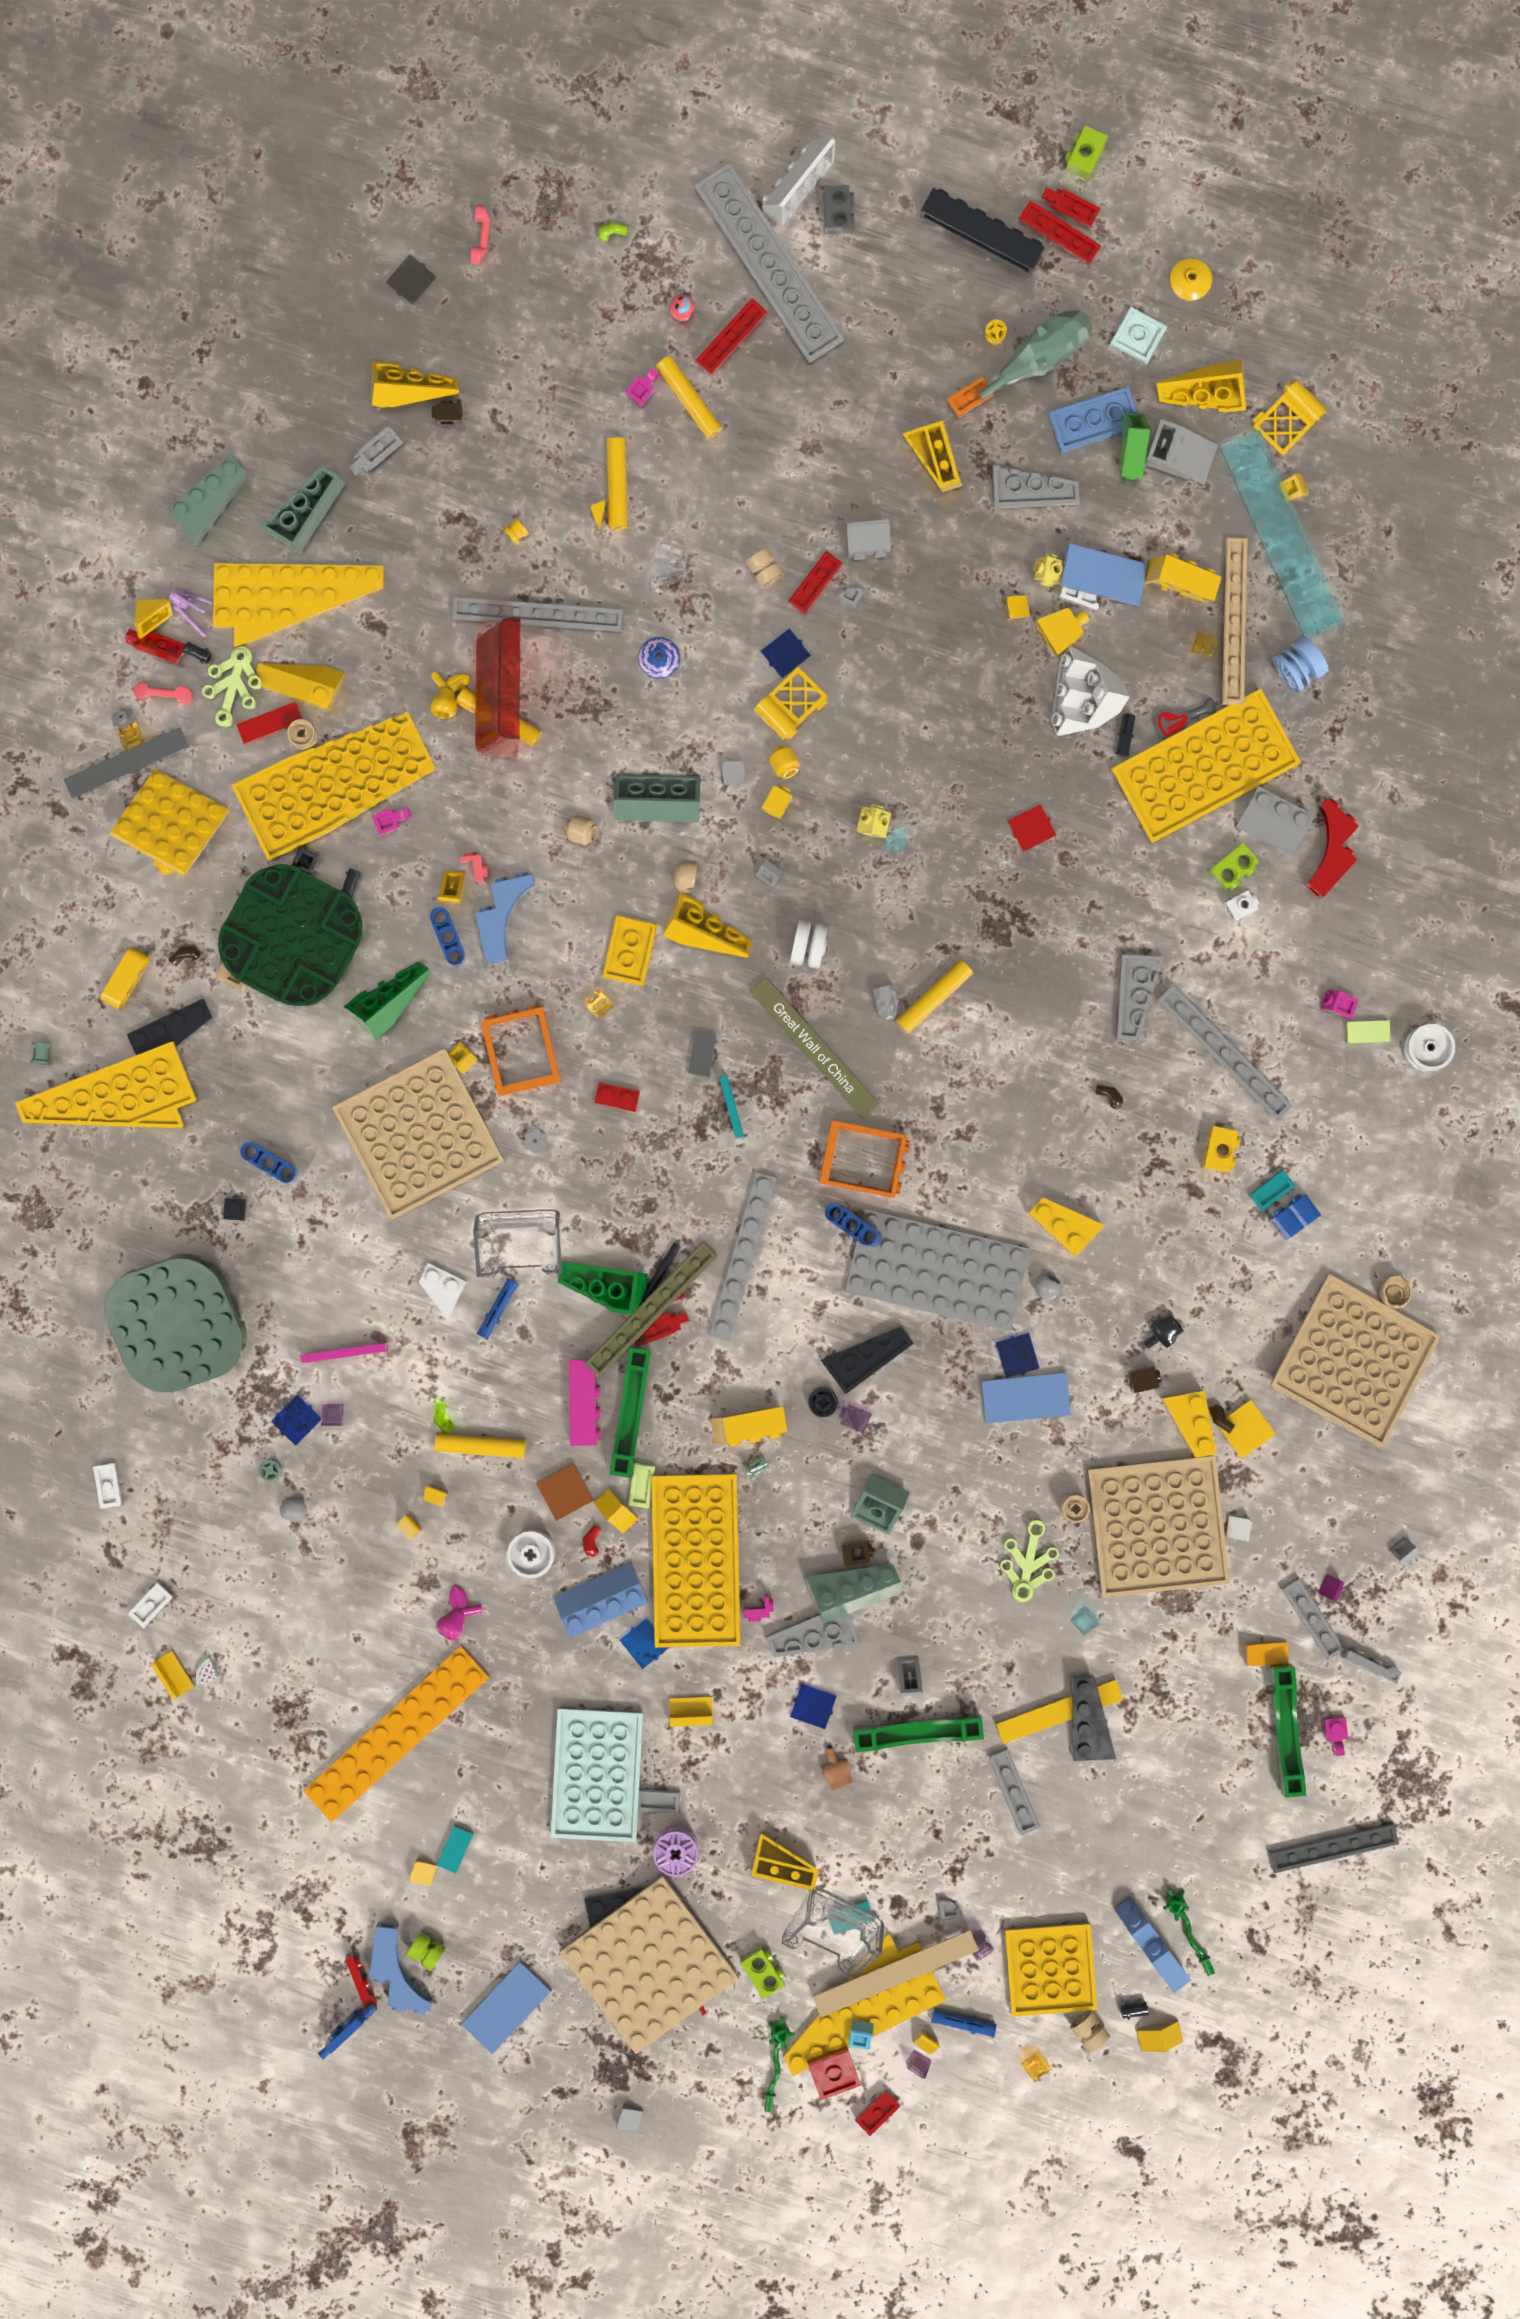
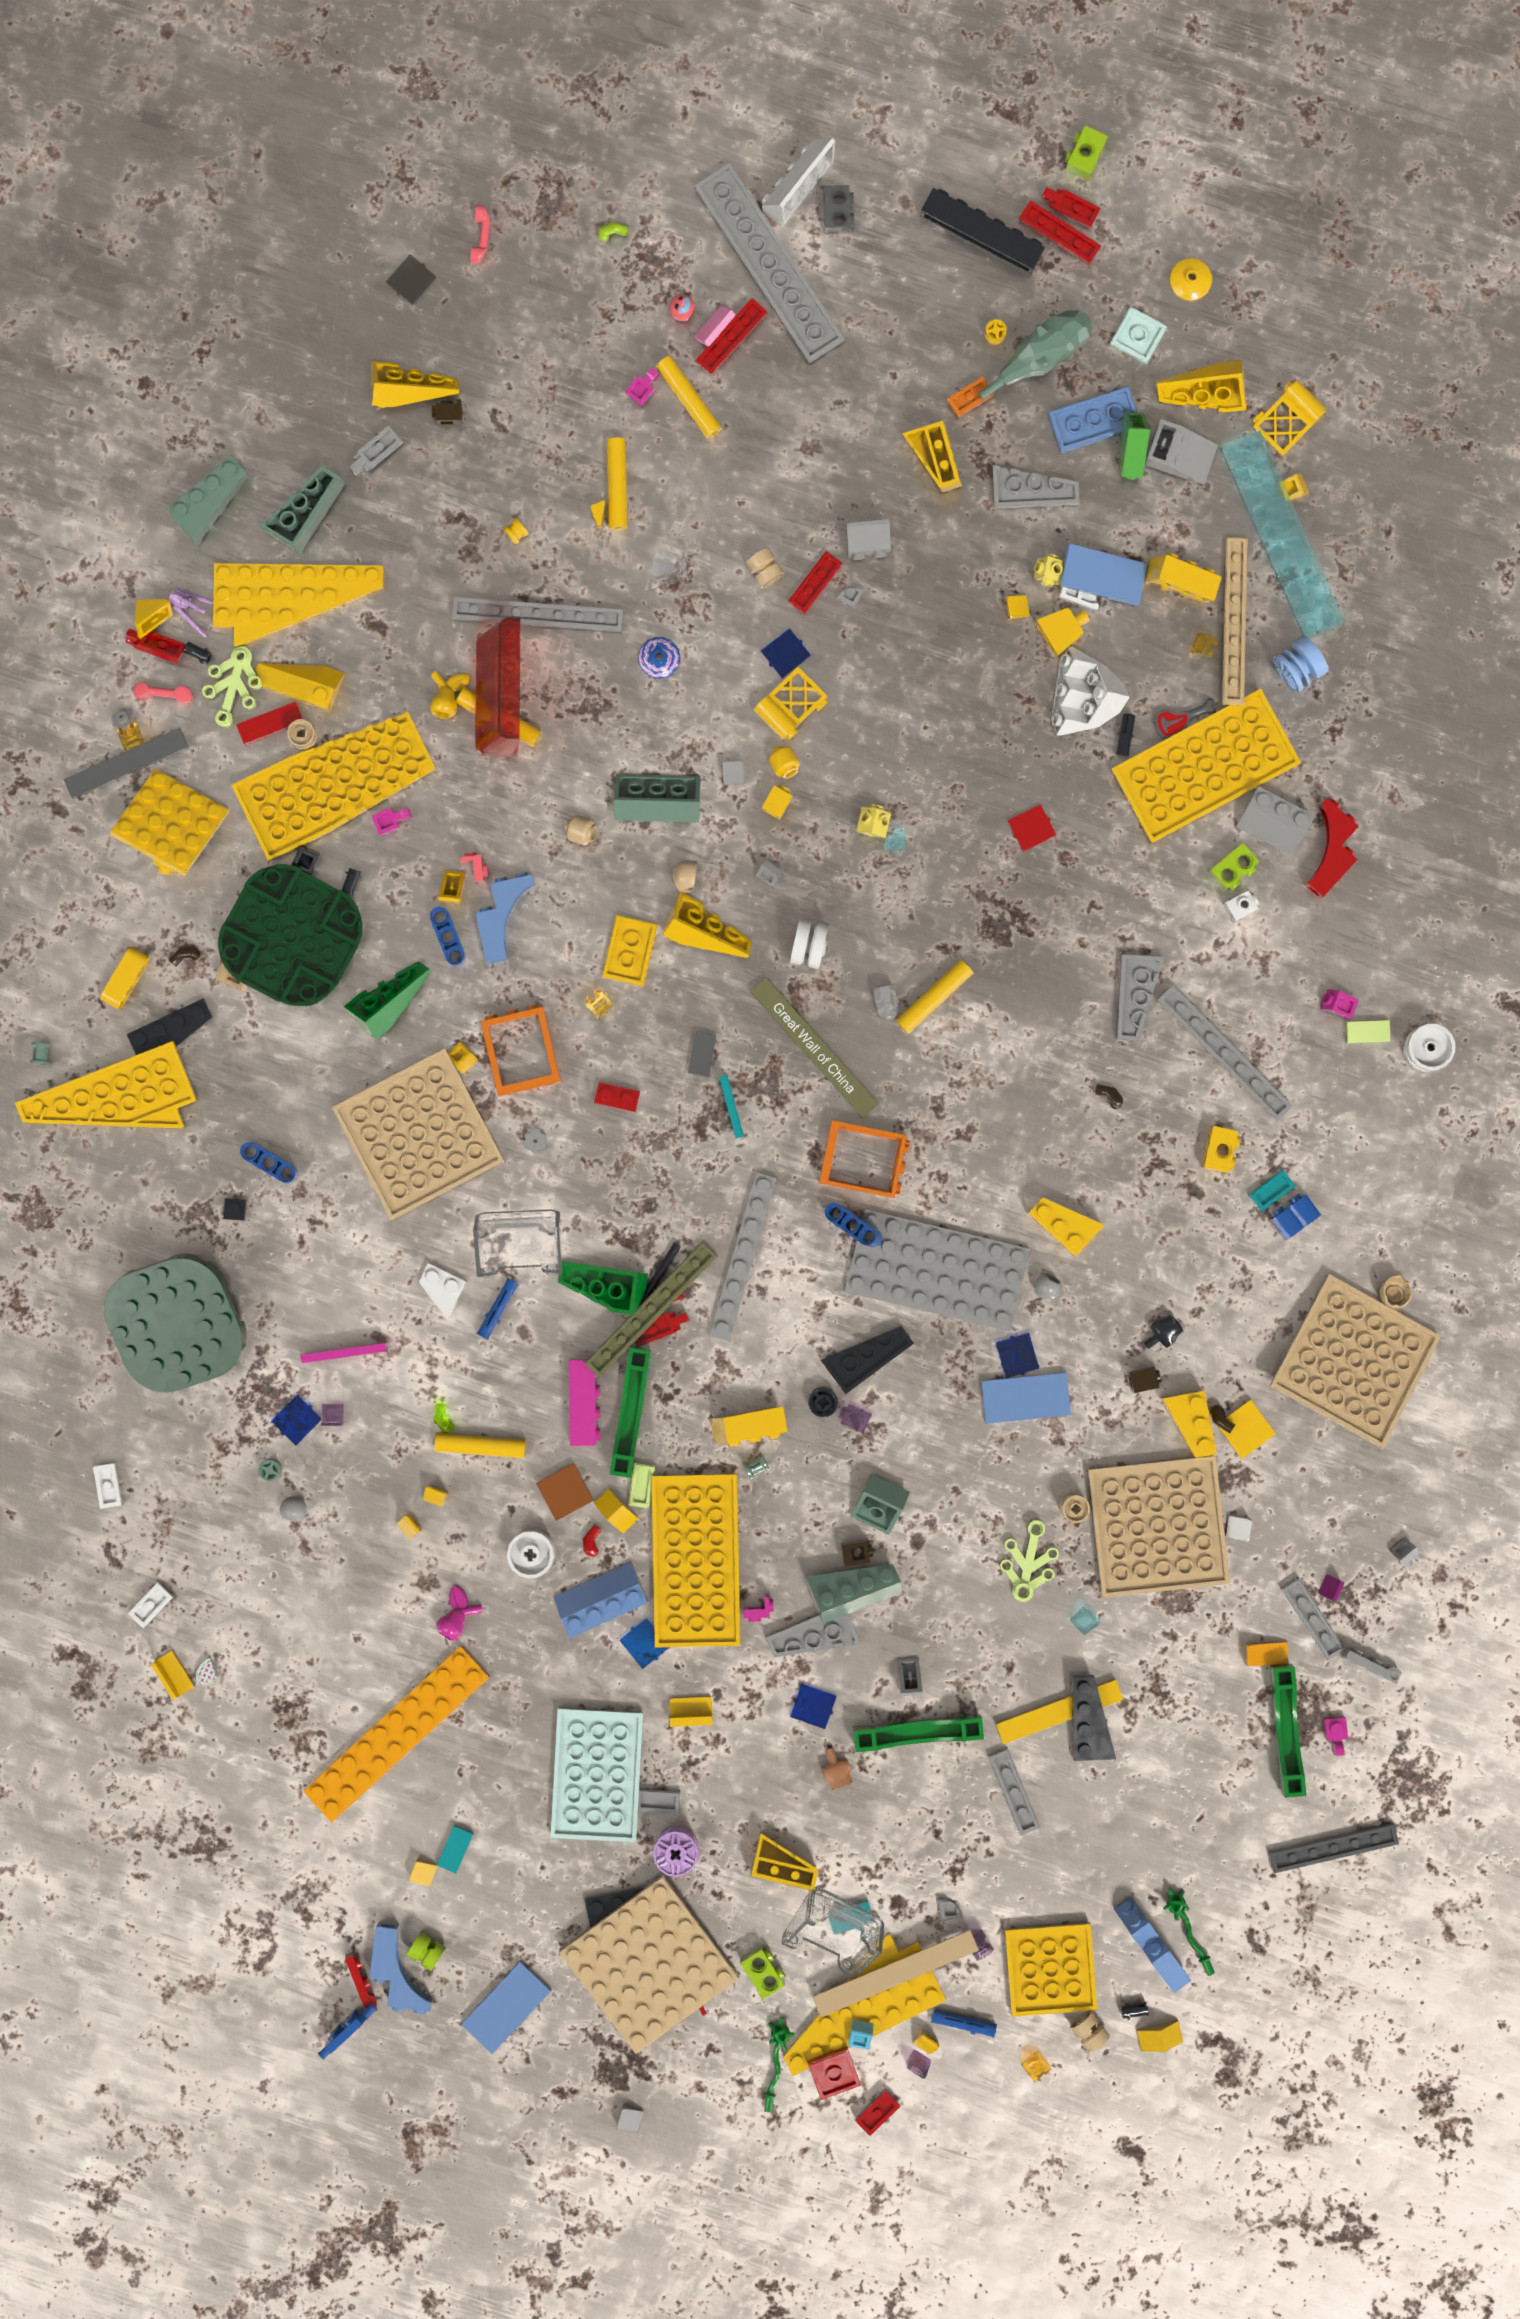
none -> bright pink tile [694,305,736,347]

